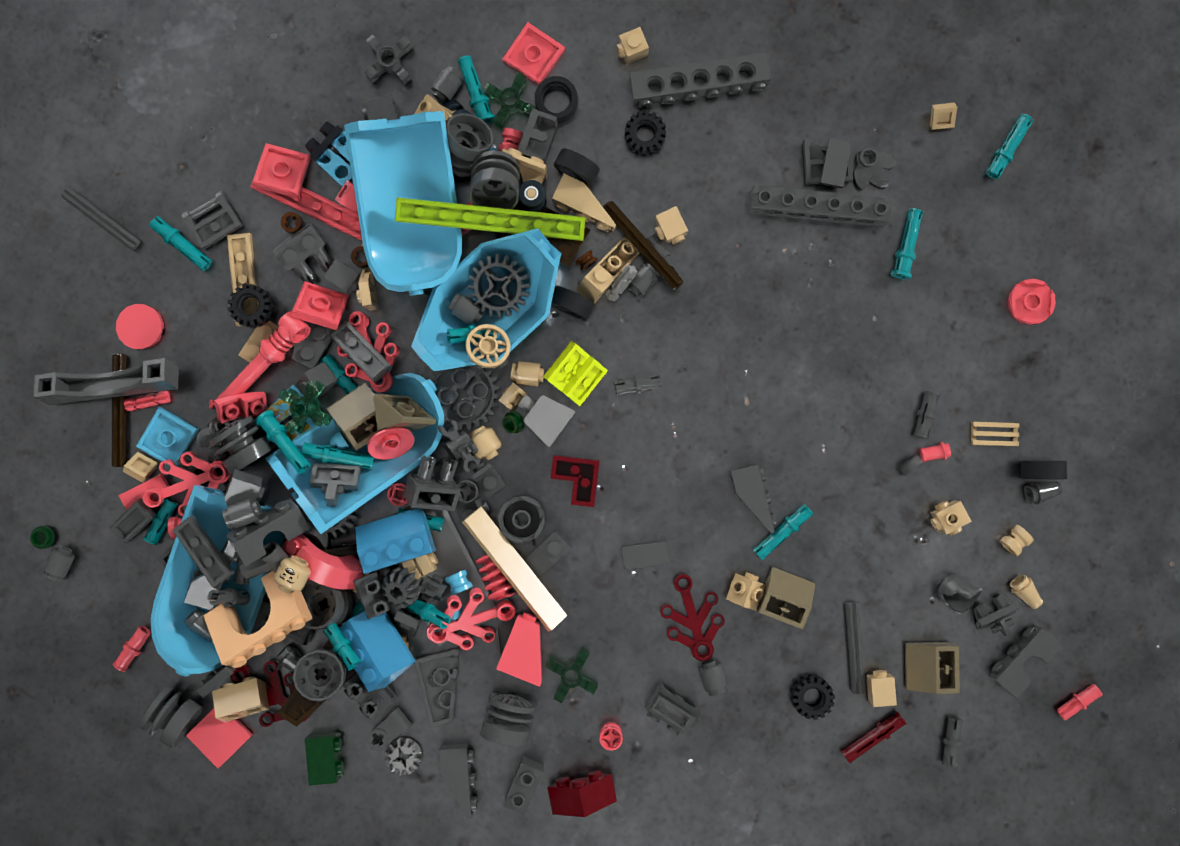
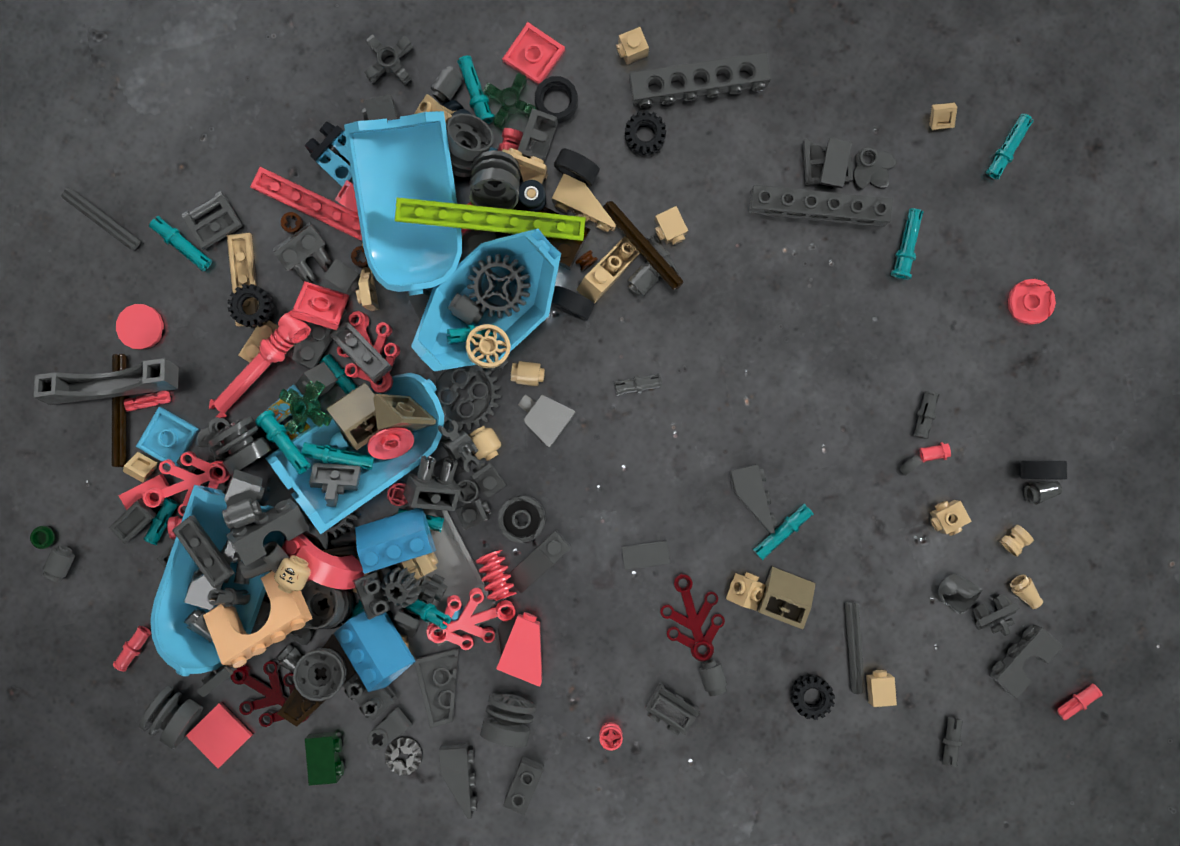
tan brick [212,677,269,722] -> none
coral slope [214,392,268,424] -> none
coral tile [252,143,311,198] -> none
teal pin [323,623,361,670] -> none
medium azure wheel [444,569,473,595] -> none
tile [462,507,567,631] -> none
tan plate [499,383,528,411] -> none
dark green plate [502,411,524,433] -> none
neon yellow slope [543,341,608,406] -> none
clear green pin [545,648,598,704] -> none
dark red brick [547,770,617,817] -> none
dark red brick [550,455,600,507] -> none
light grey axle [605,265,638,302] -> none
dark red pin [841,711,907,764] -> none
dark tan slope [905,642,960,694] -> none
tan tile [971,422,1019,446] -> none

